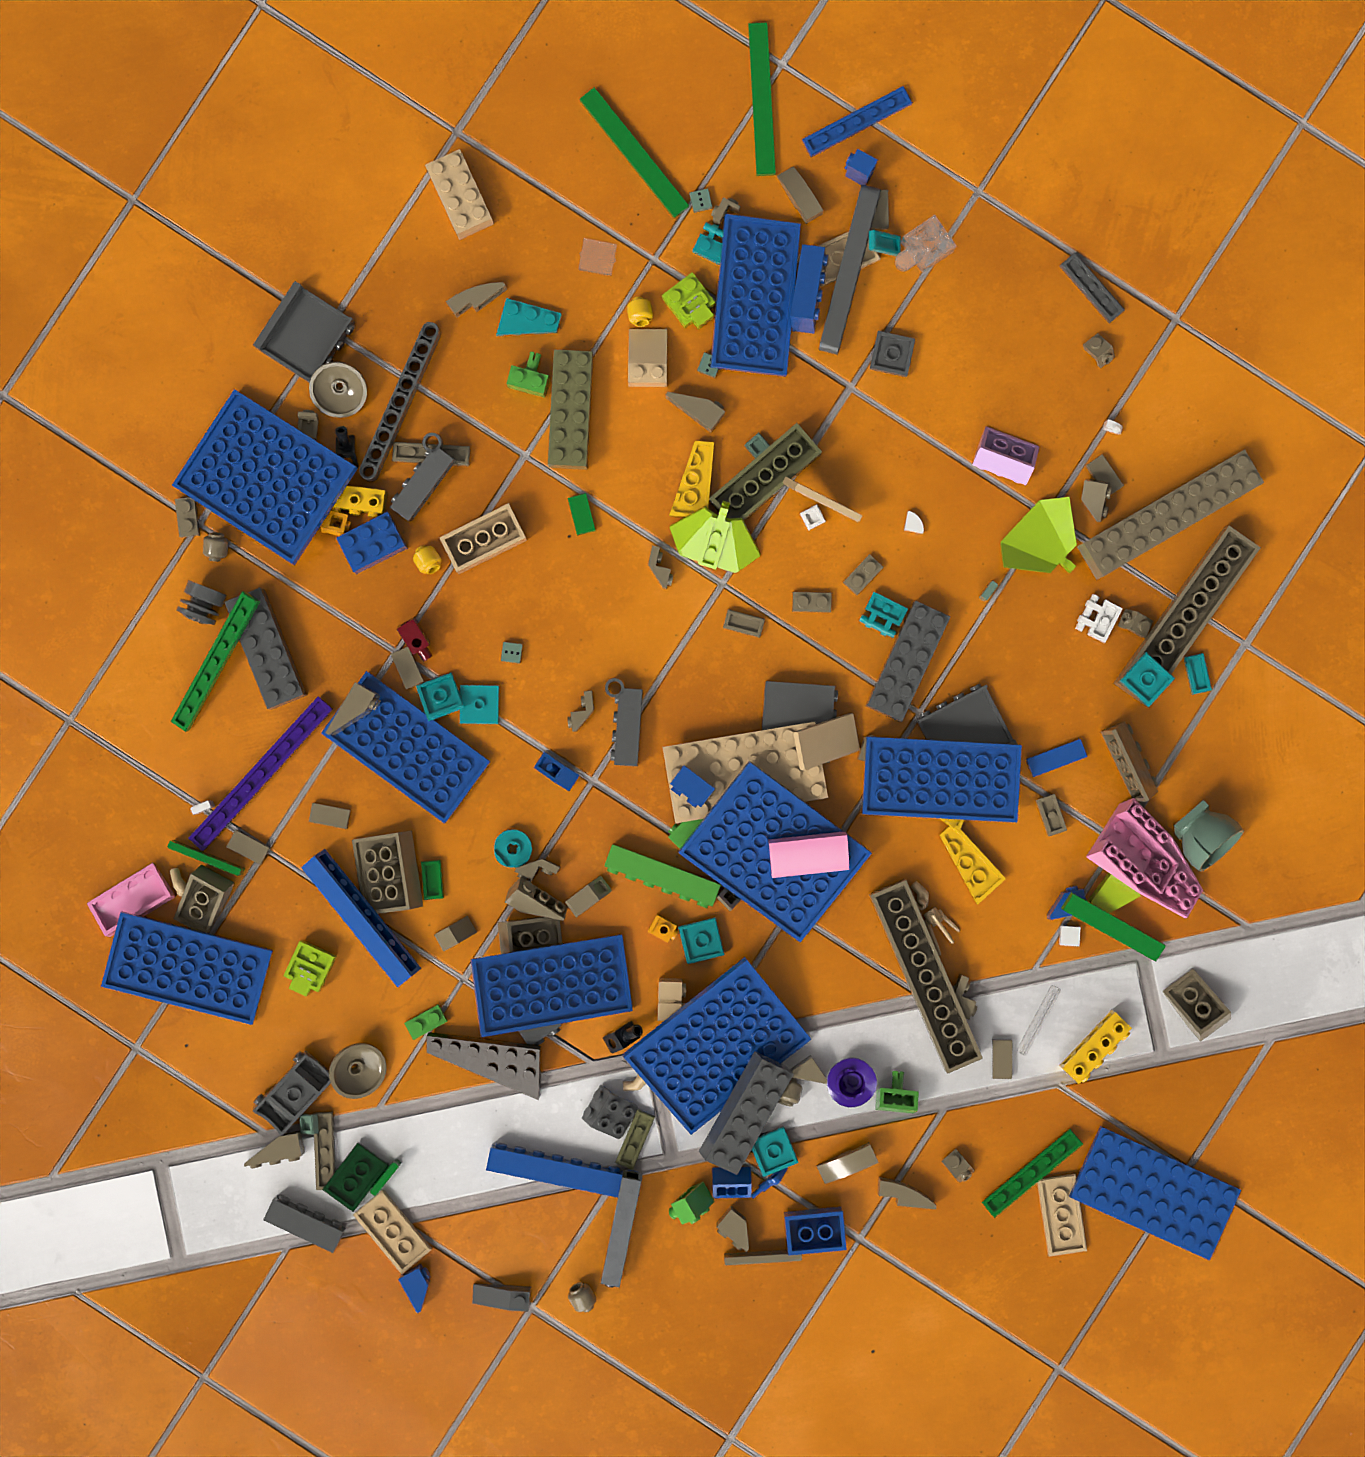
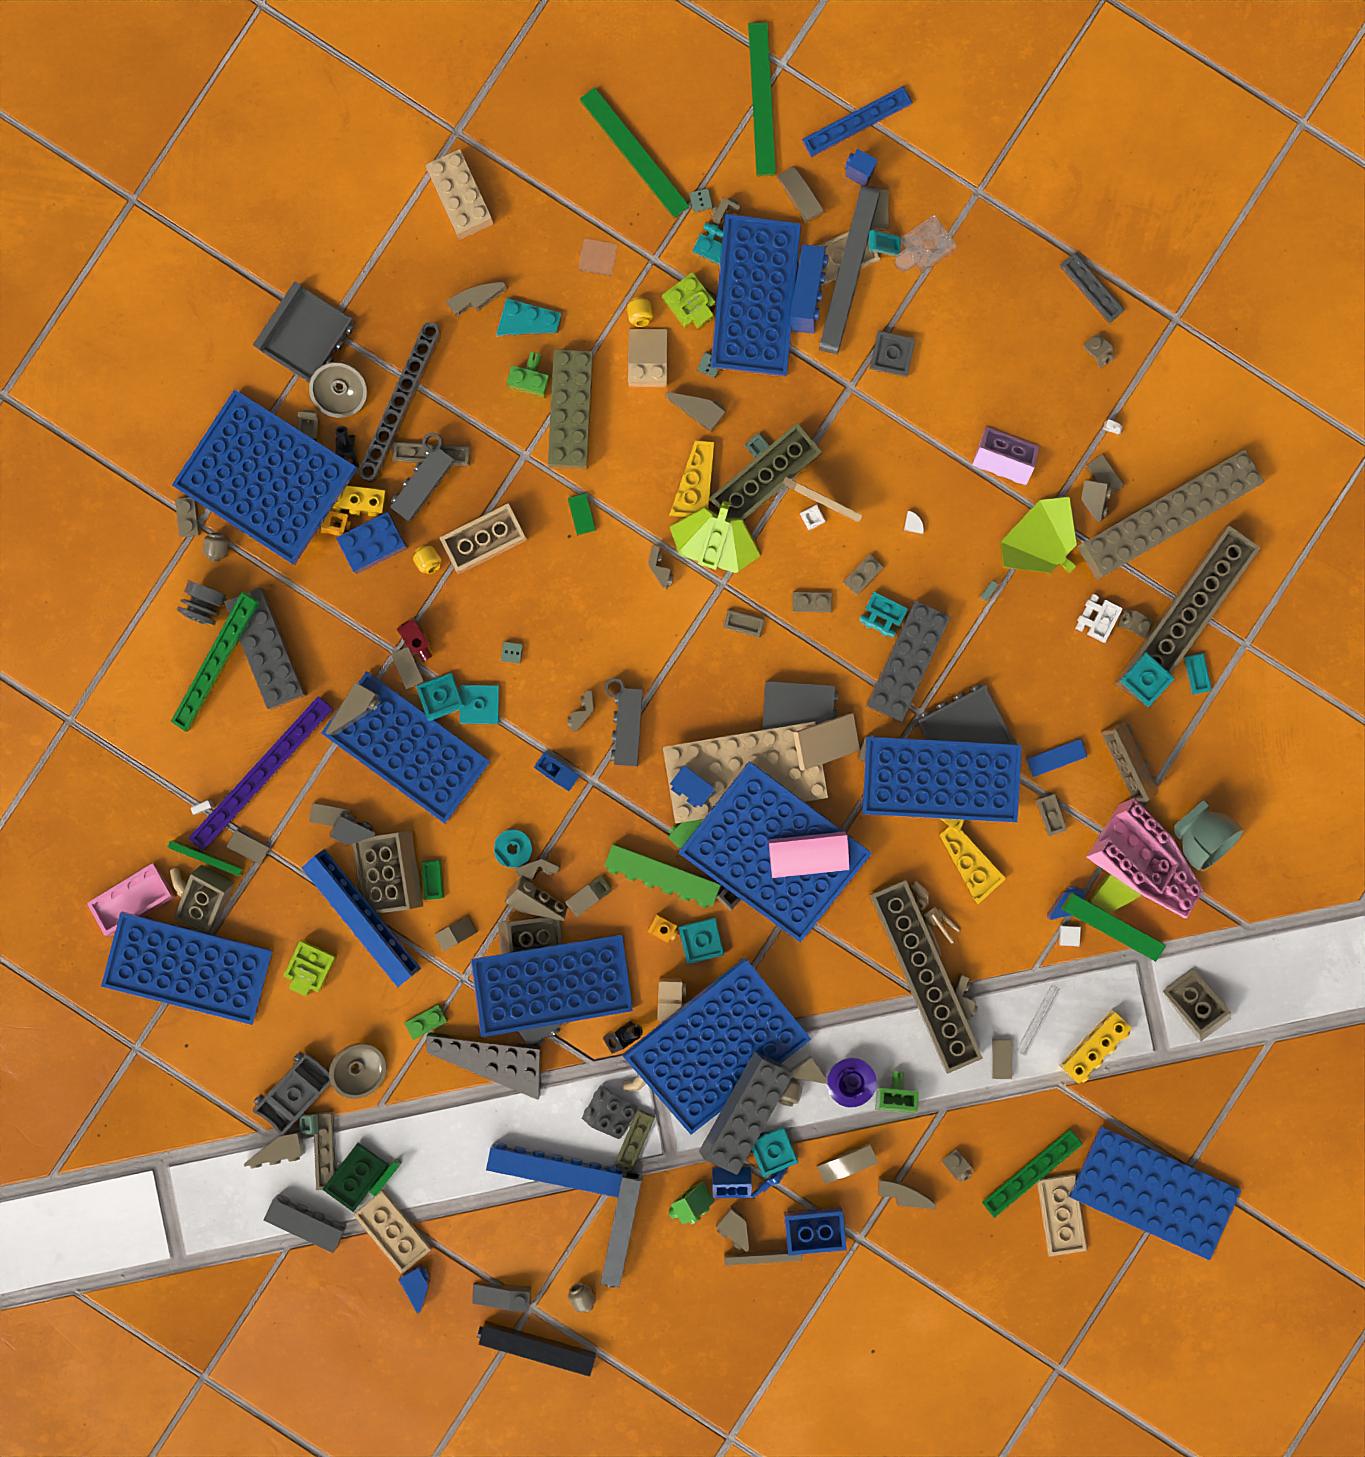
none -> dark grey slope [329,813,375,845]
none -> black brick [477,1321,596,1377]

